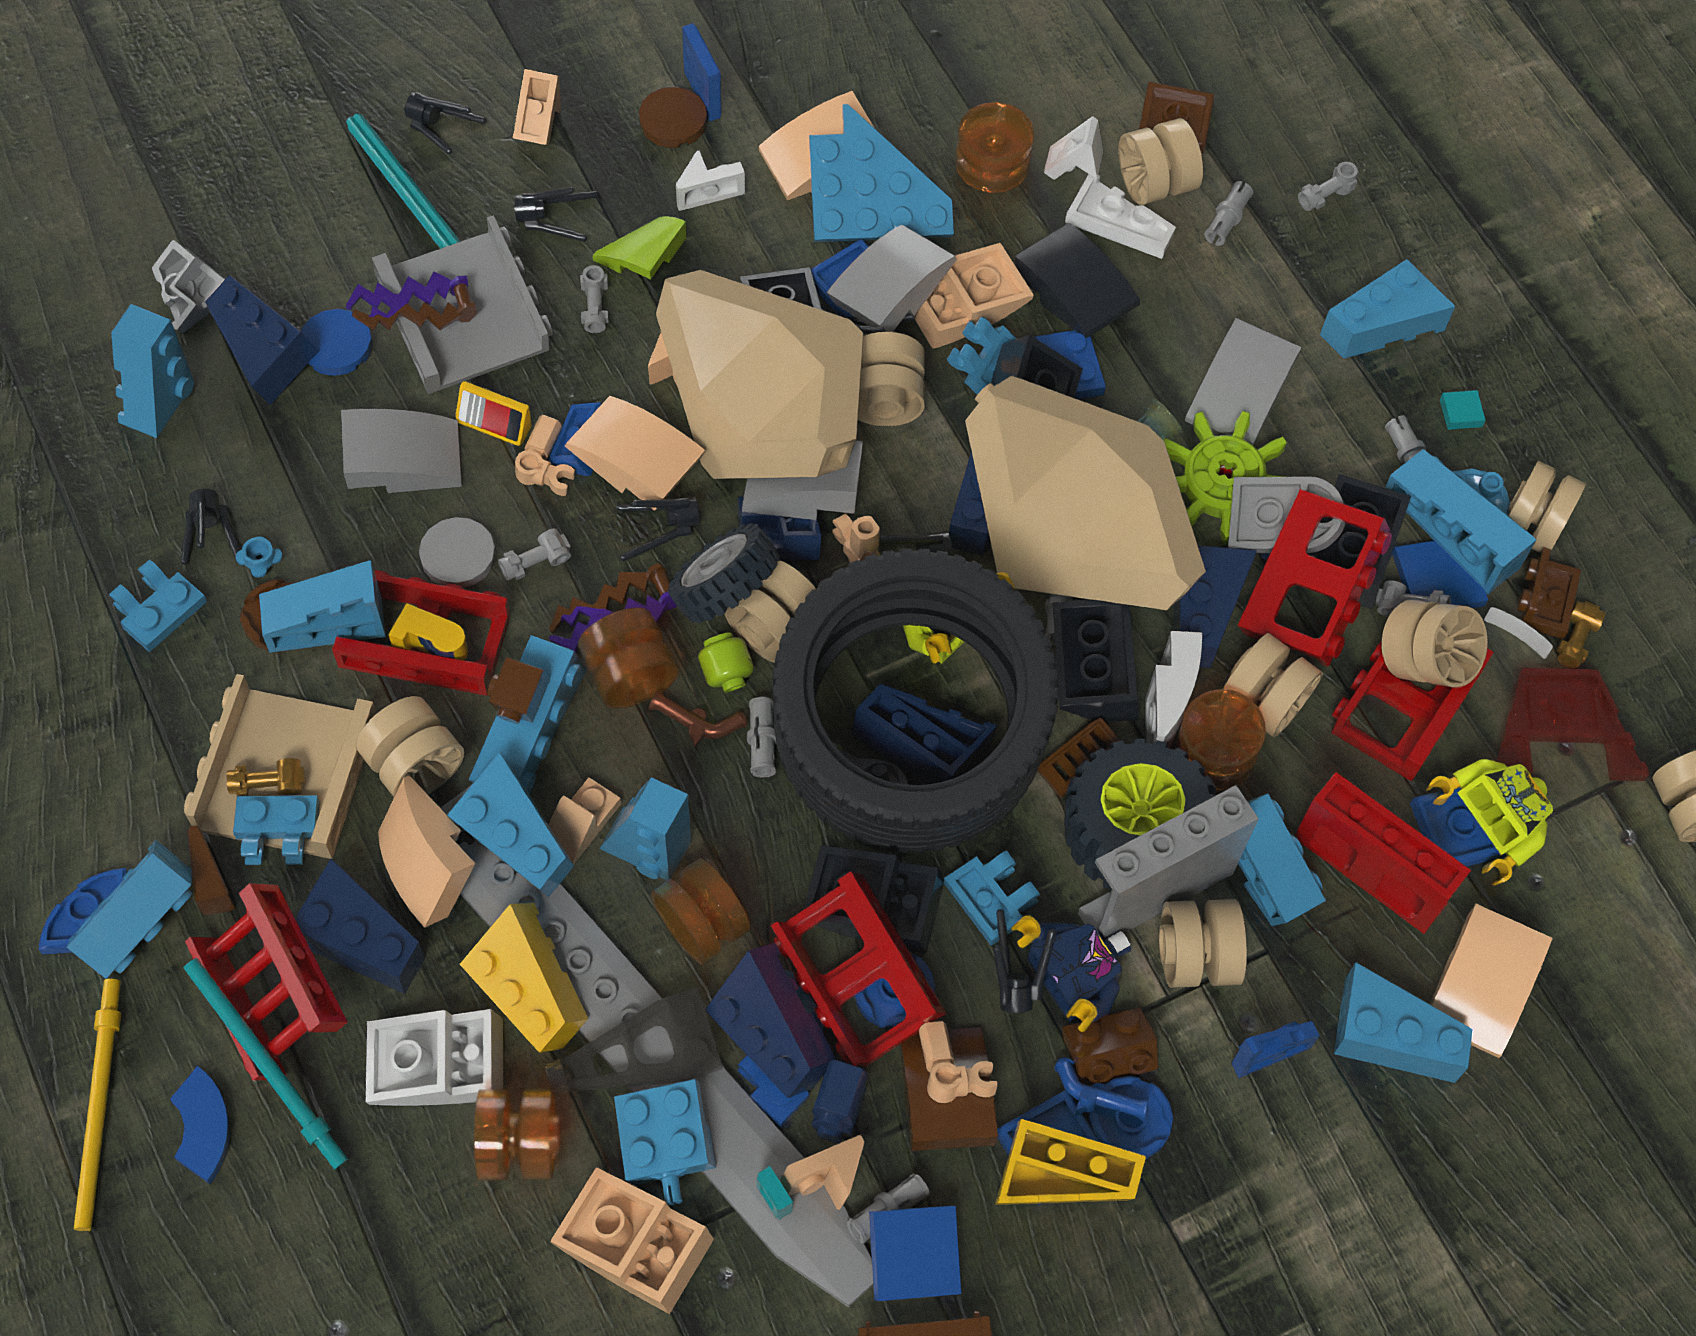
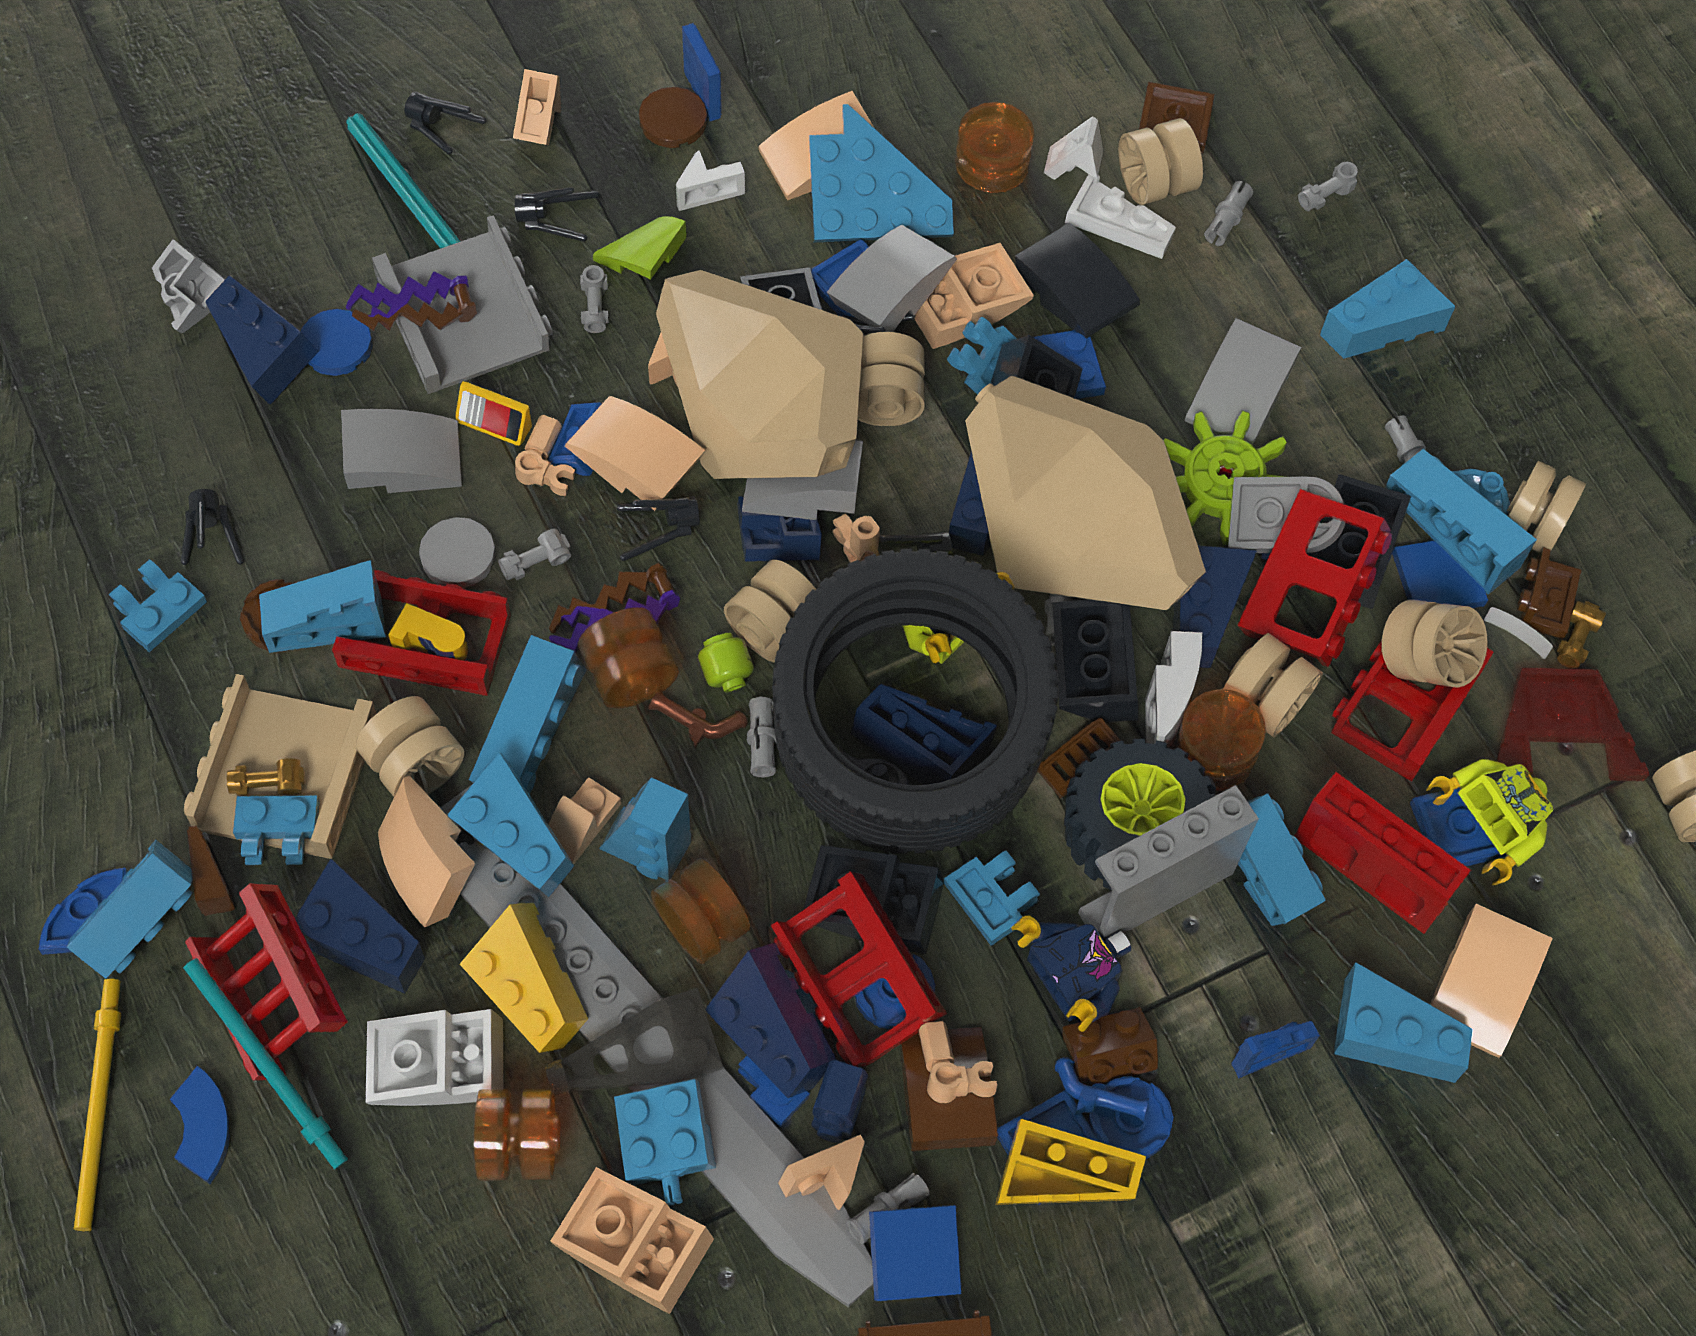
dark azure wedge [111,304,194,438] -> none
dark azure plate [236,536,282,578] -> none
reddish brown brick [487,657,550,724] -> none
black wheel [668,523,780,623] -> none
teal tile [756,1166,793,1220] -> none
black plant [994,909,1056,1013] -> none
clear light blue piece [1137,398,1184,441] -> none
tan wheel [1159,899,1247,988] -> none
light grey bar [1376,581,1451,617] -> none
teal tile [1440,390,1486,430] -> none

